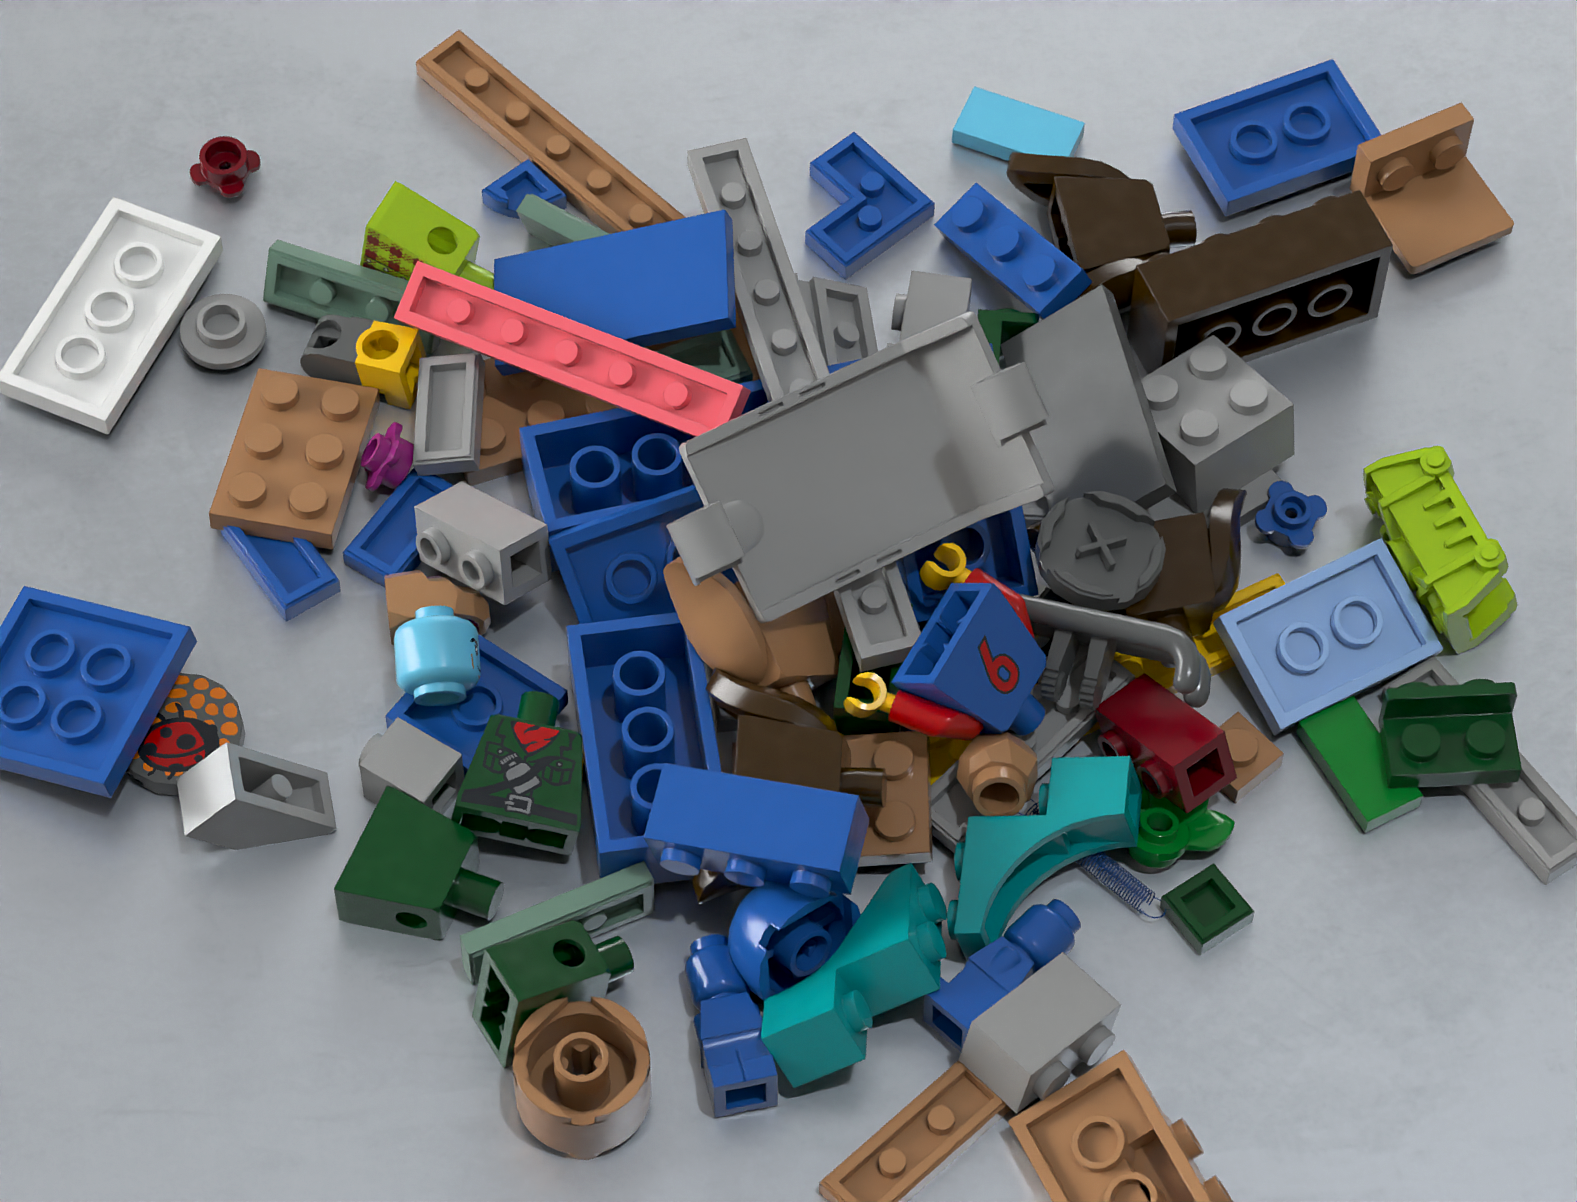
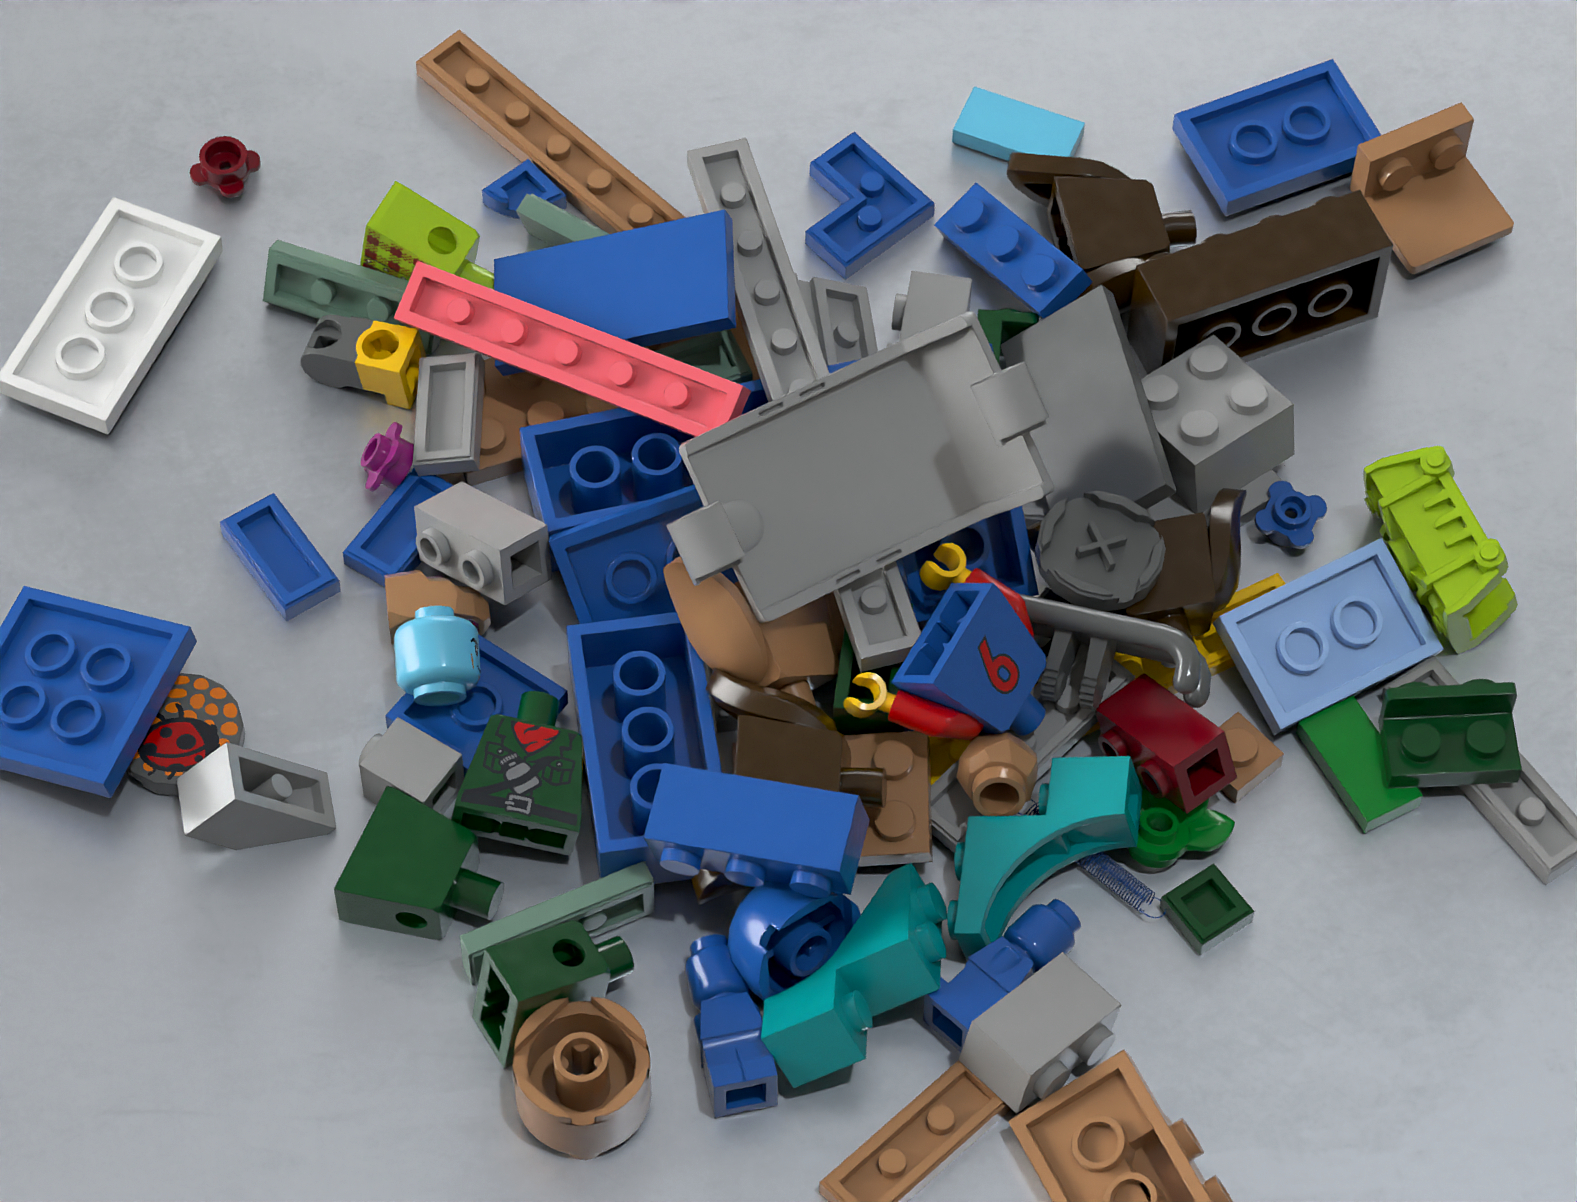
light grey piece [180,294,266,369] -> none
medium nougat plate [209,368,380,550] -> none

